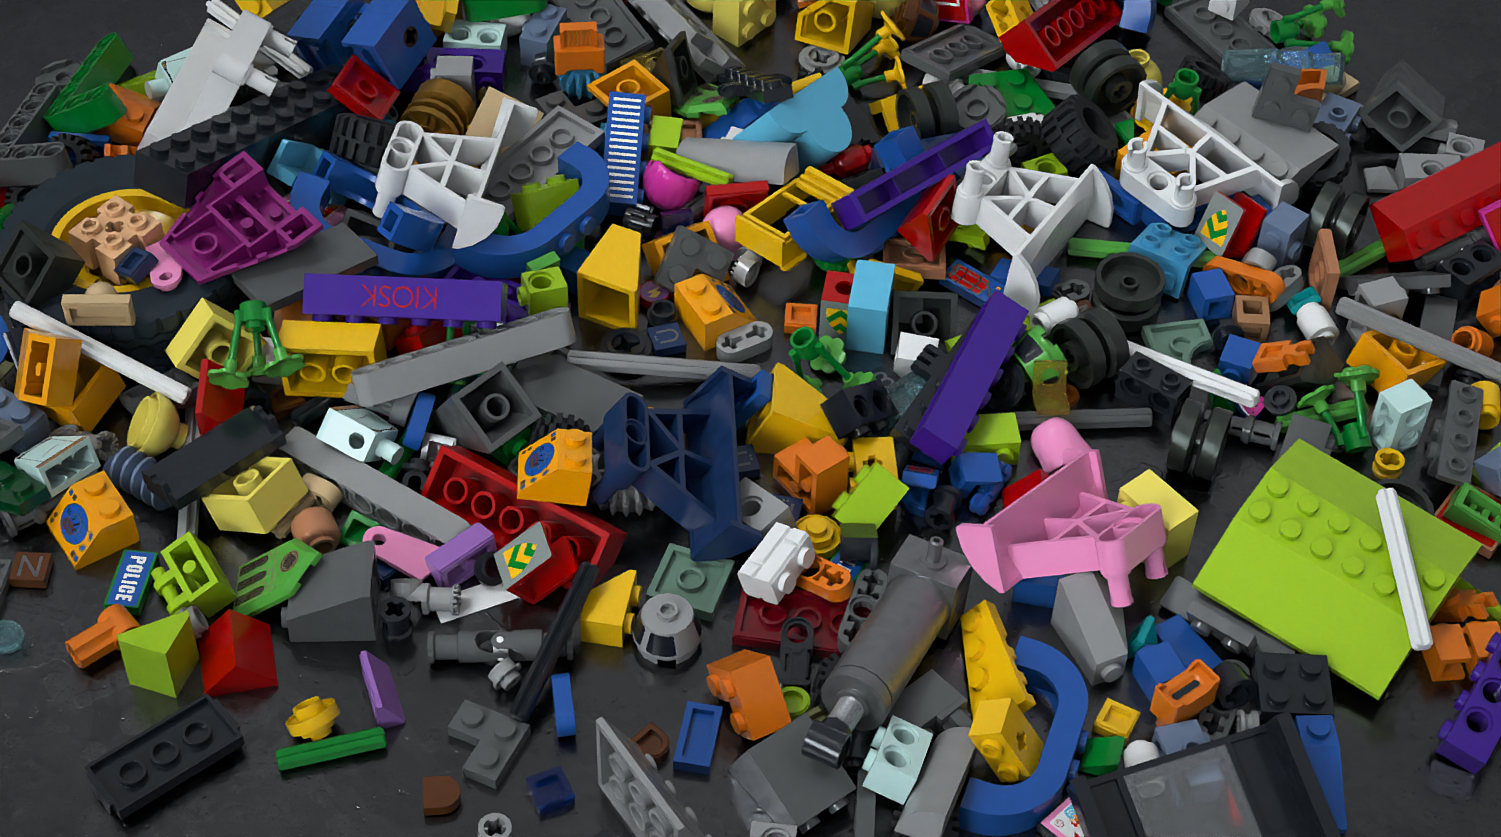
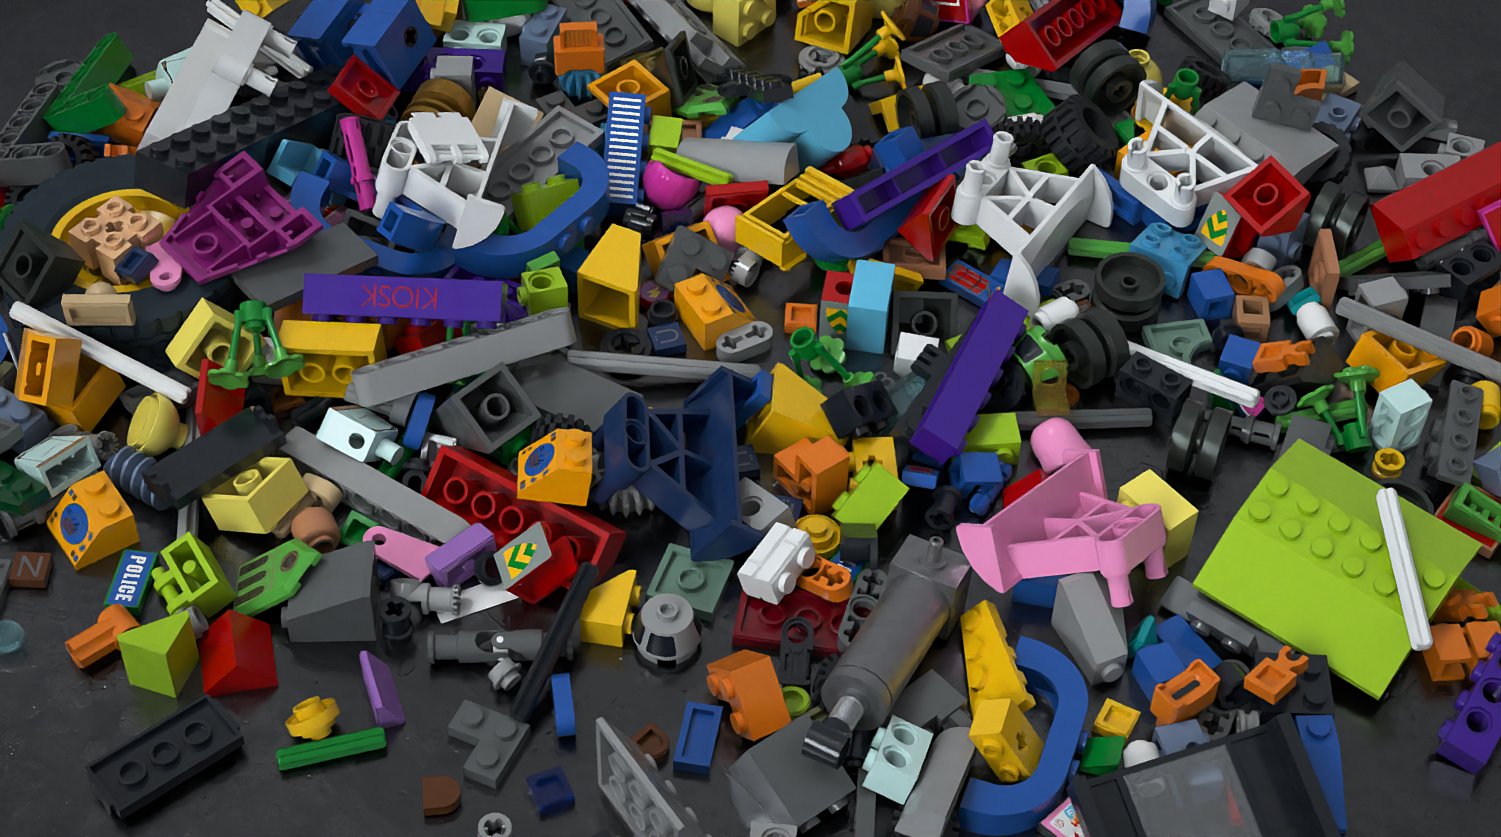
blue tile [899,479,930,517] -> none
none -> dark pink pin [339,116,377,213]
none -> white plate [407,112,489,164]
none -> red slope [1223,155,1311,237]
none -> orange plate [1244,645,1309,705]

